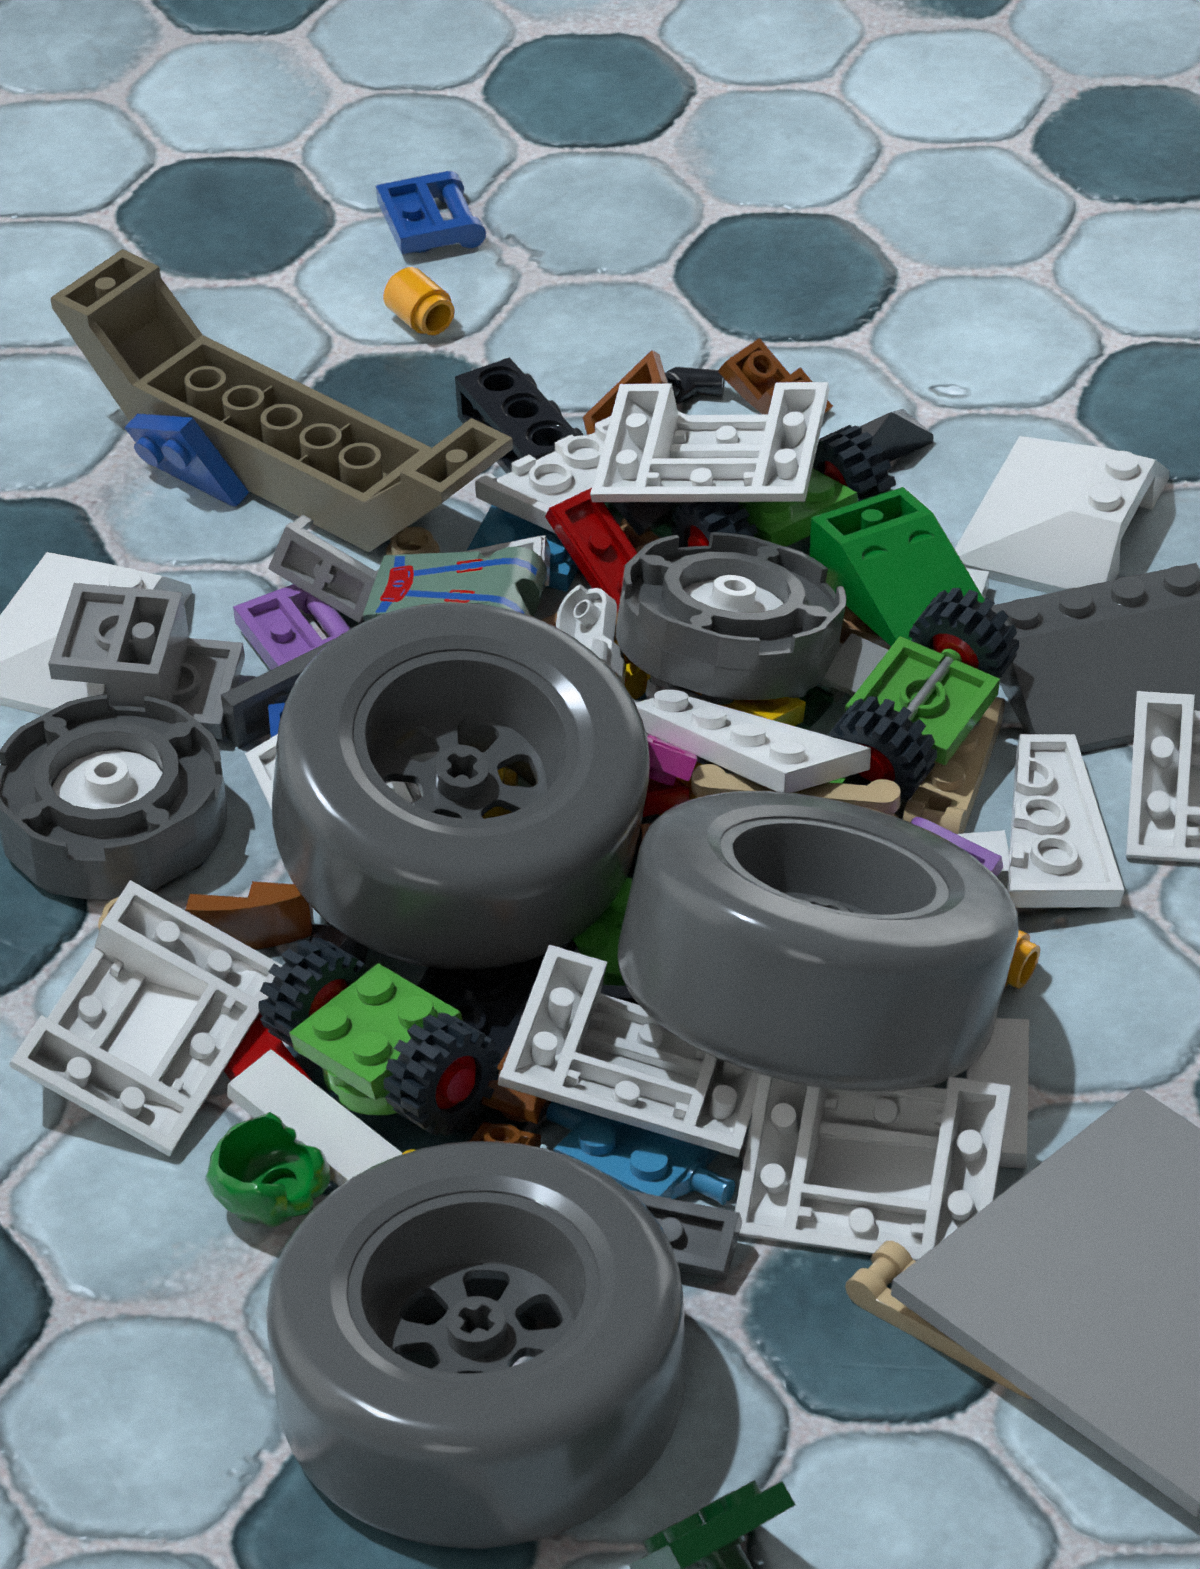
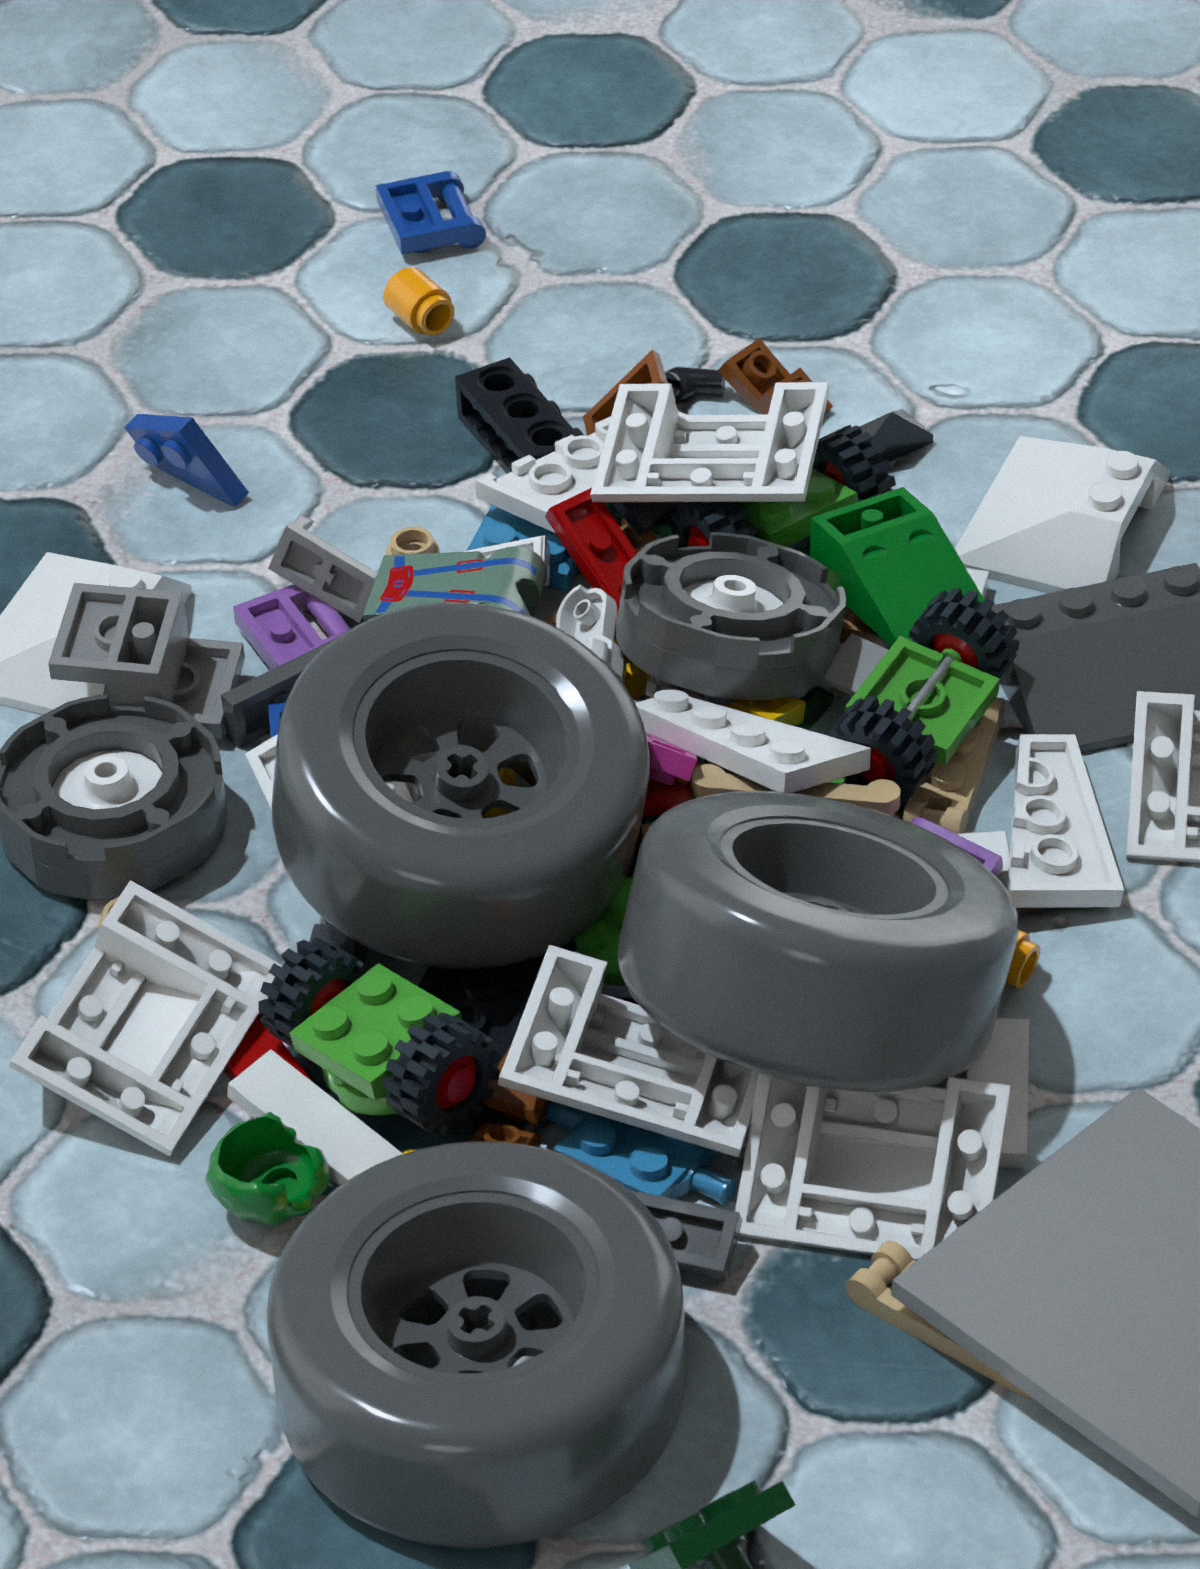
dark tan slope [50,249,513,552] -> none
dark orange slope [185,881,314,950] -> none

